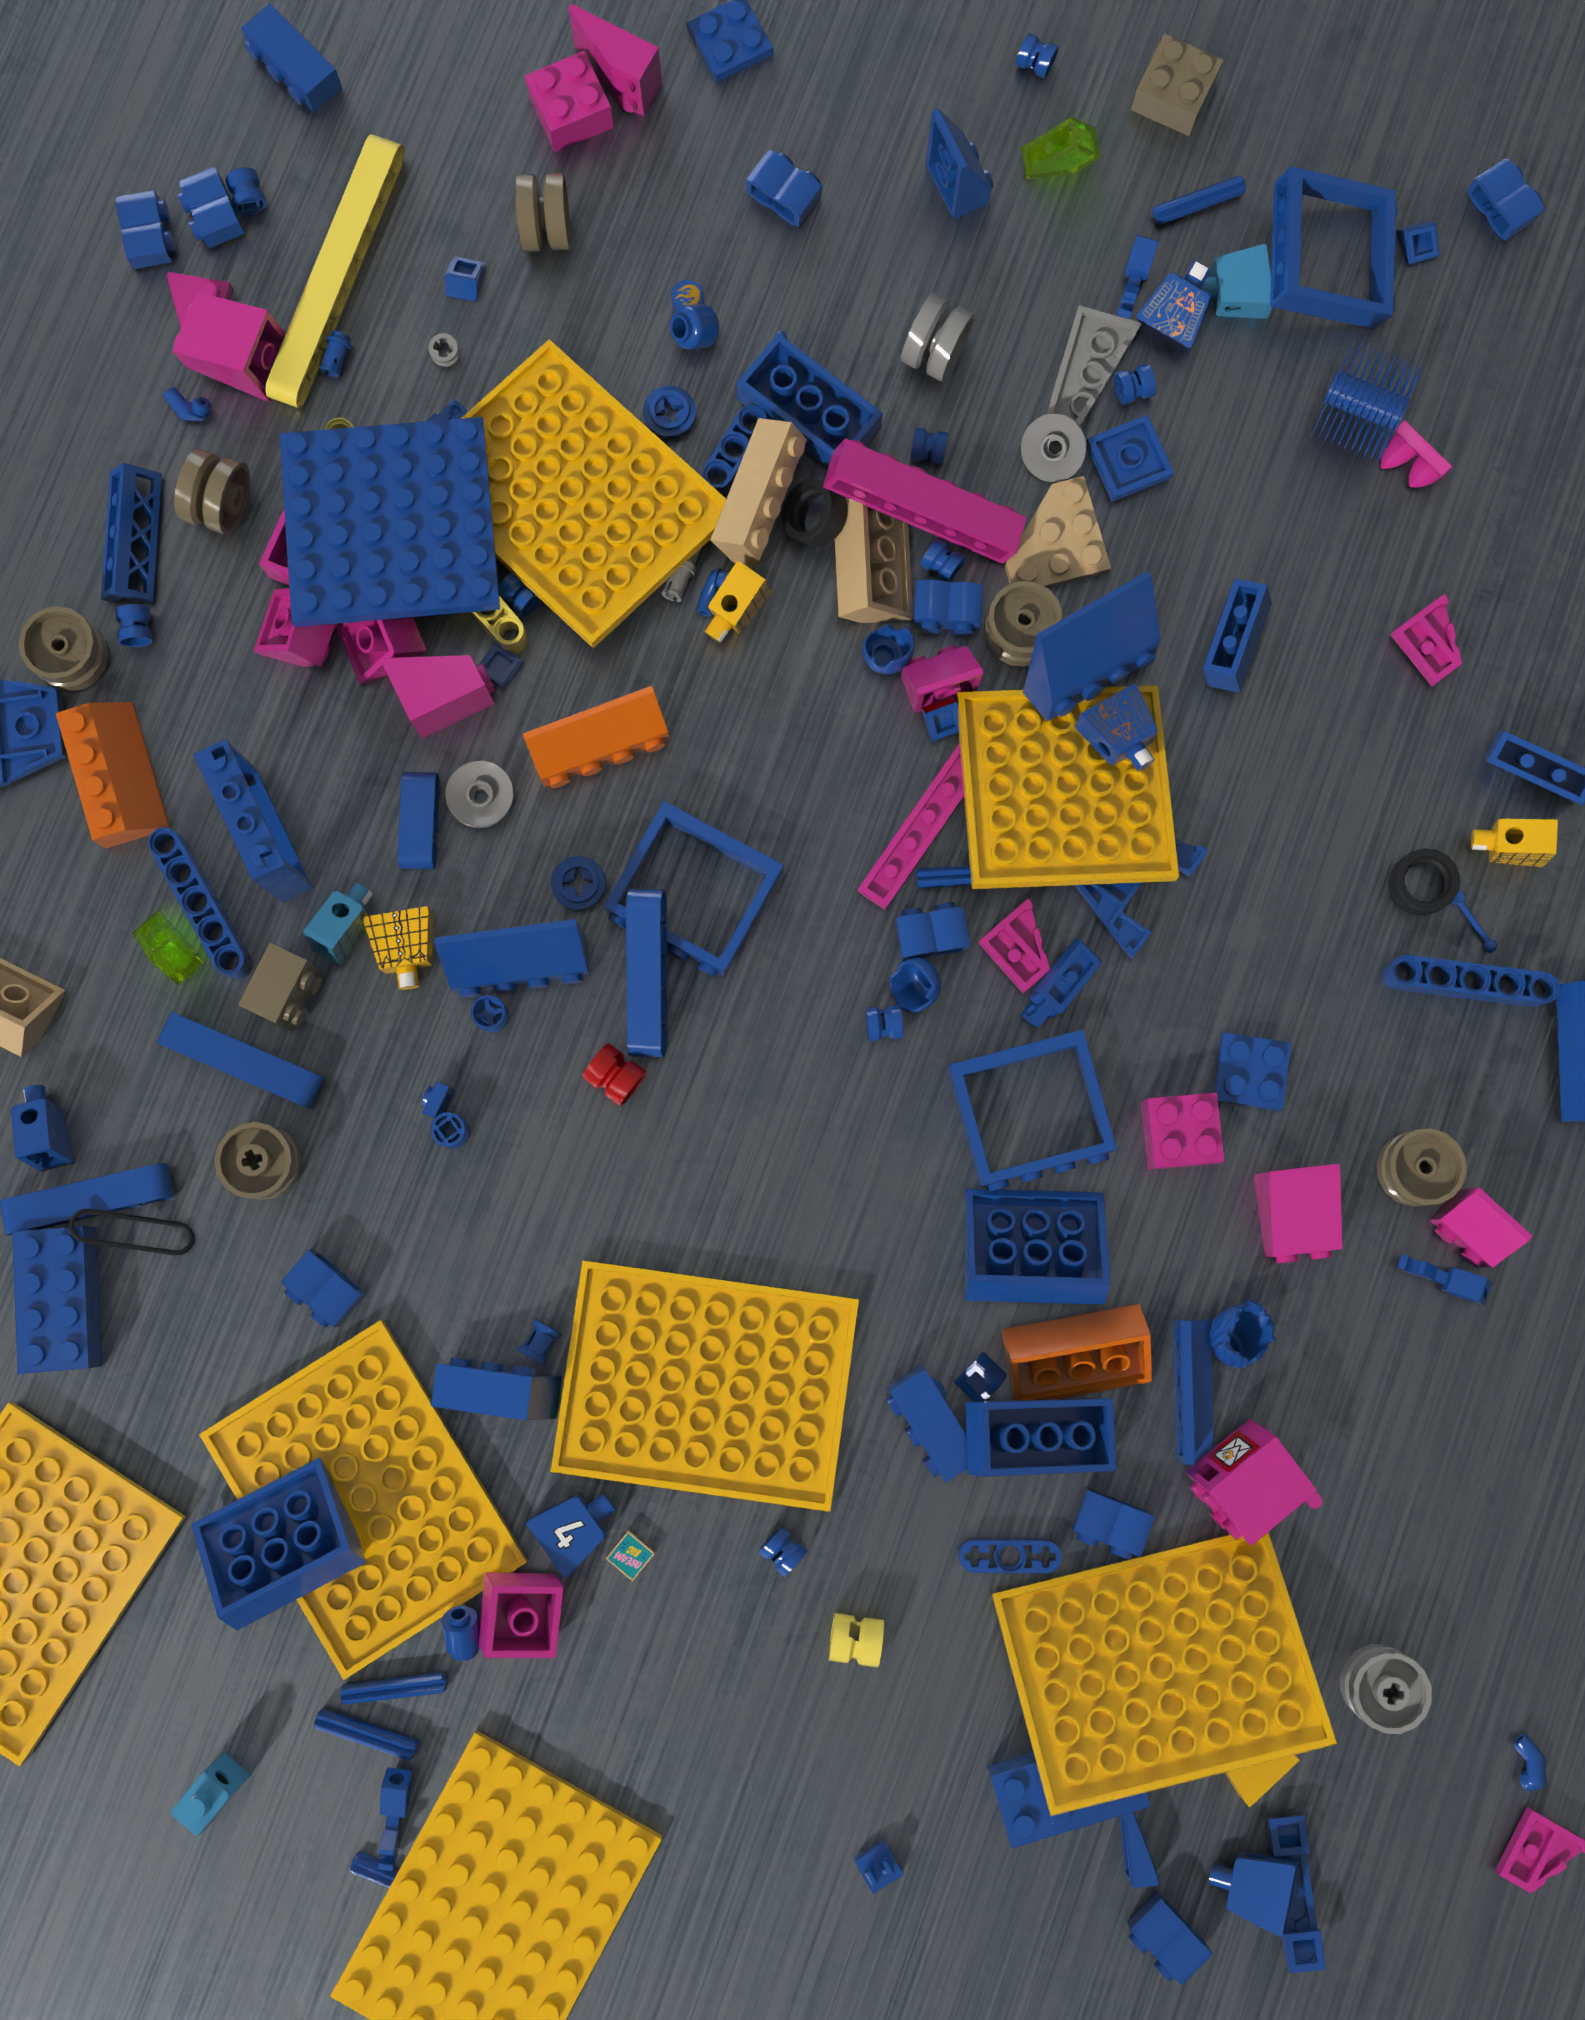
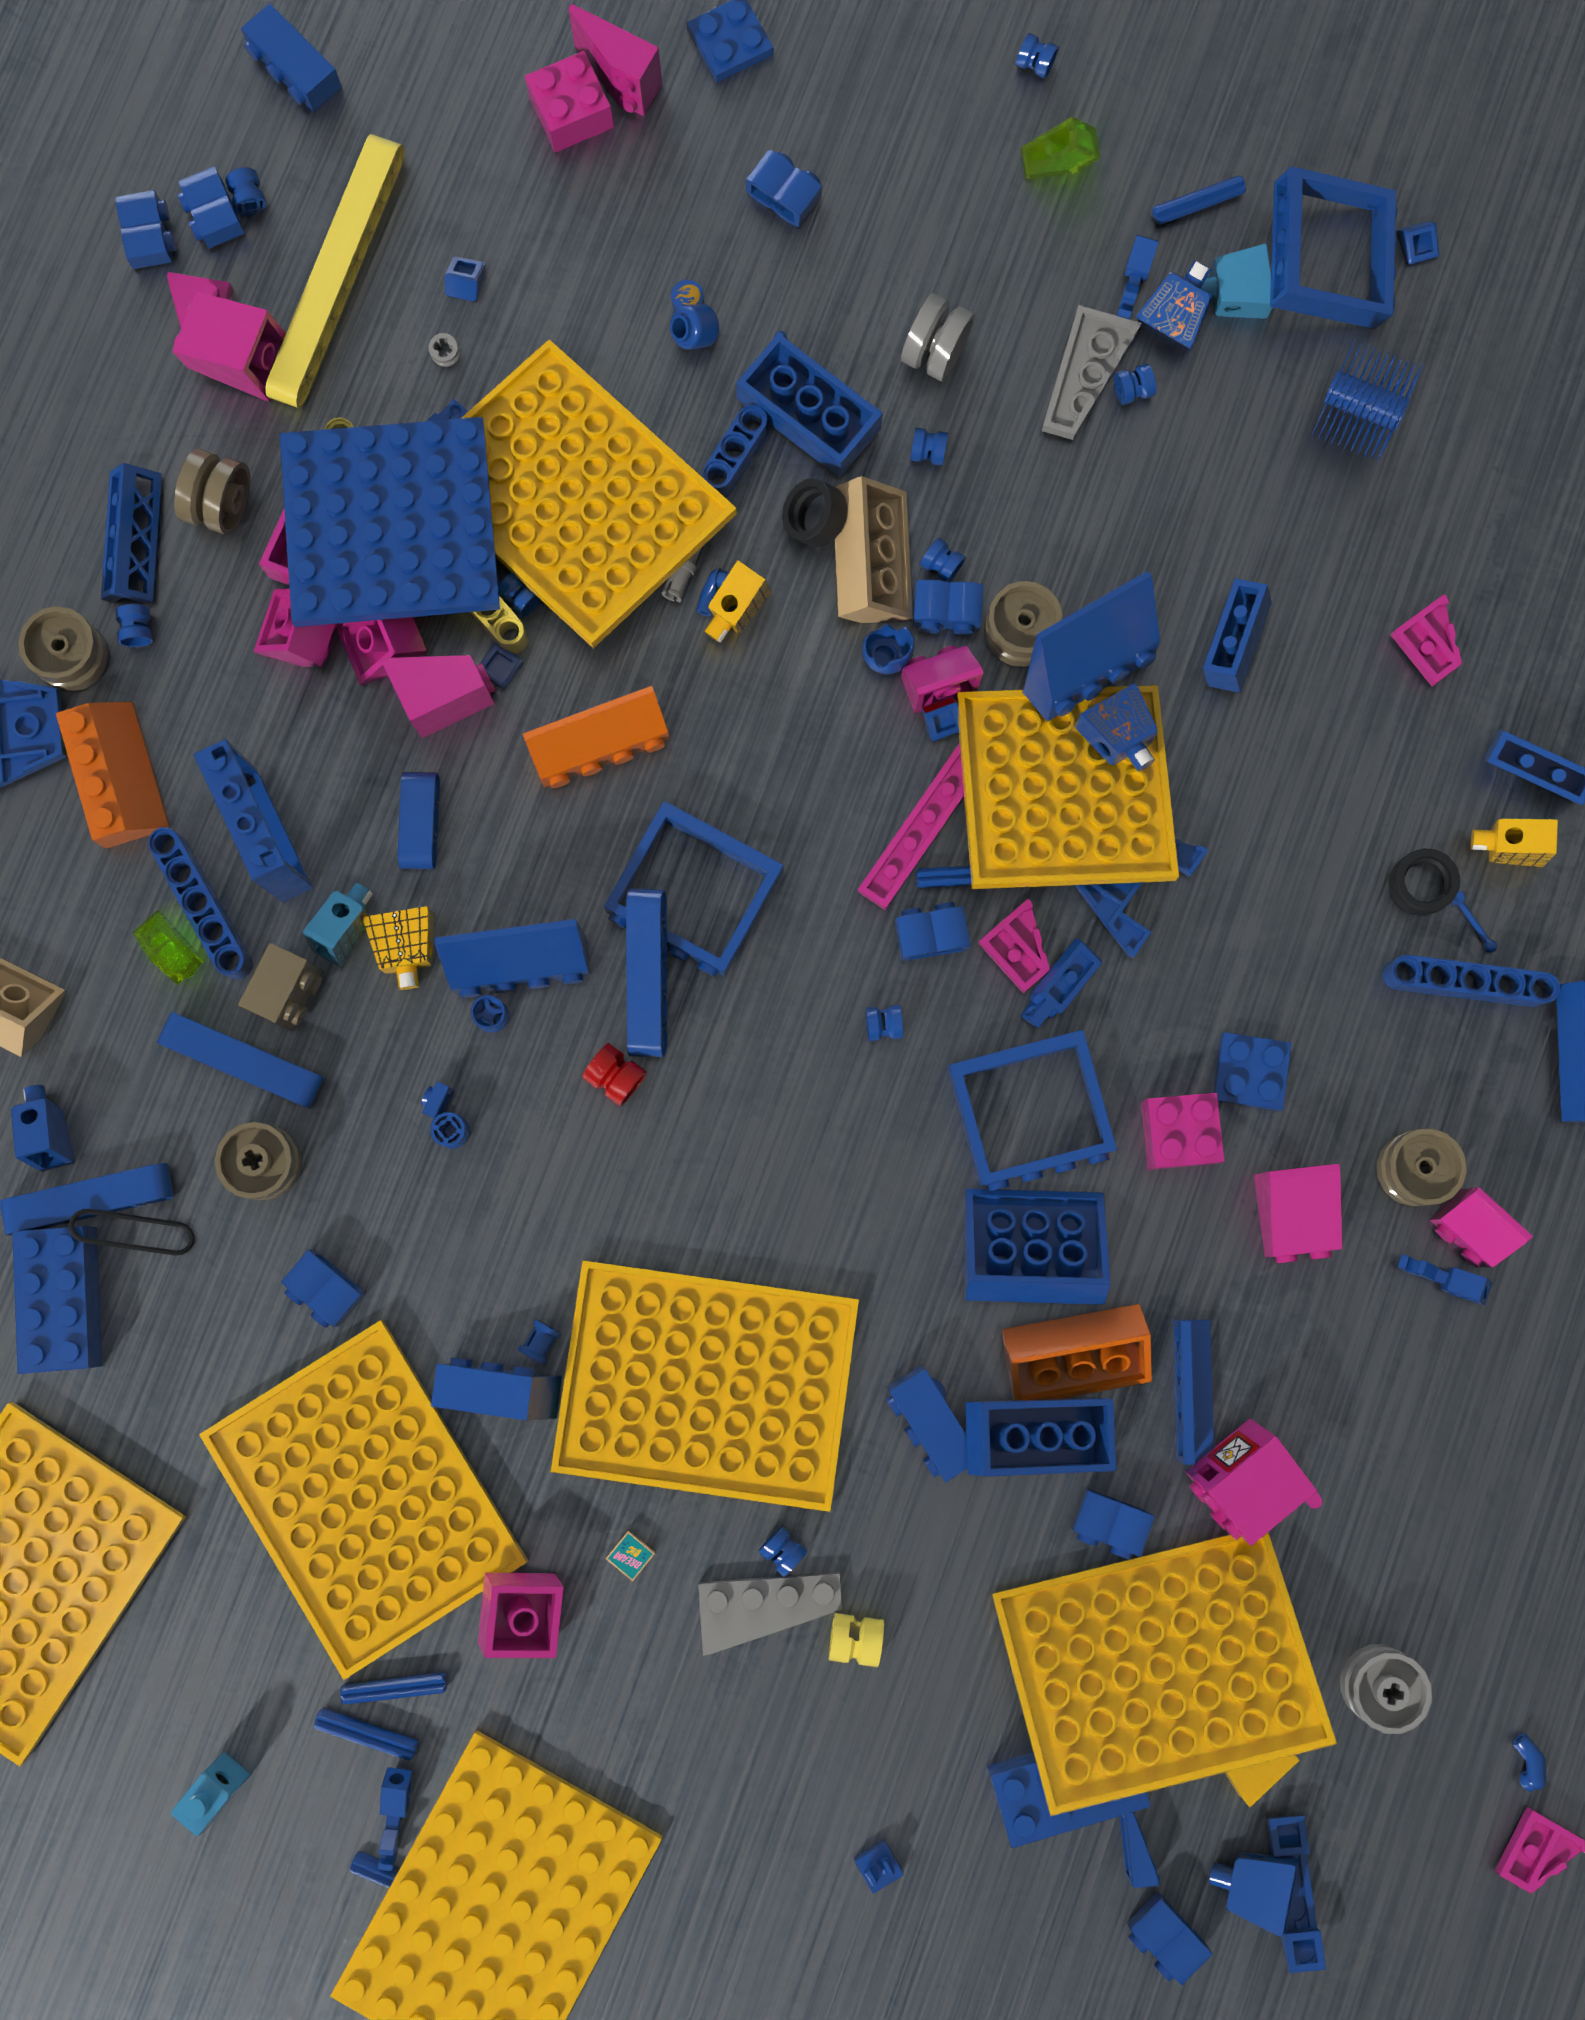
blue arm [163,387,211,421] -> none
blue slope [191,1458,367,1630] -> none
blue pin [319,331,352,377] -> none
blue brick [441,1606,479,1661] -> none
light grey dish [445,761,514,828] -> none
dark tan wheel [515,172,571,252] -> none
blue torso [525,1493,616,1579] -> none
blue gear [551,856,606,911] -> none
blue gear [643,386,696,439] -> none
tan slope [710,418,807,569] -> none
dark pink brick [823,438,1027,564] -> none
blue hair [889,957,942,1013] -> none
blue slope [925,109,993,219] -> none
blue slope [954,1352,1007,1402] -> none
blue beam [958,1538,1062,1573] -> none
tan plate [1005,476,1111,589] -> none
light grey dish [1021,413,1087,482] -> none
blue plate [1086,414,1174,502] -> none
dark tan brick [1131,33,1223,136] -> none
blue hair [1209,1299,1276,1369] -> none
dark pink tile [1380,420,1452,487] -> none
blue brick [1467,158,1545,241] -> none
none -> light grey wing [698,1572,842,1657]

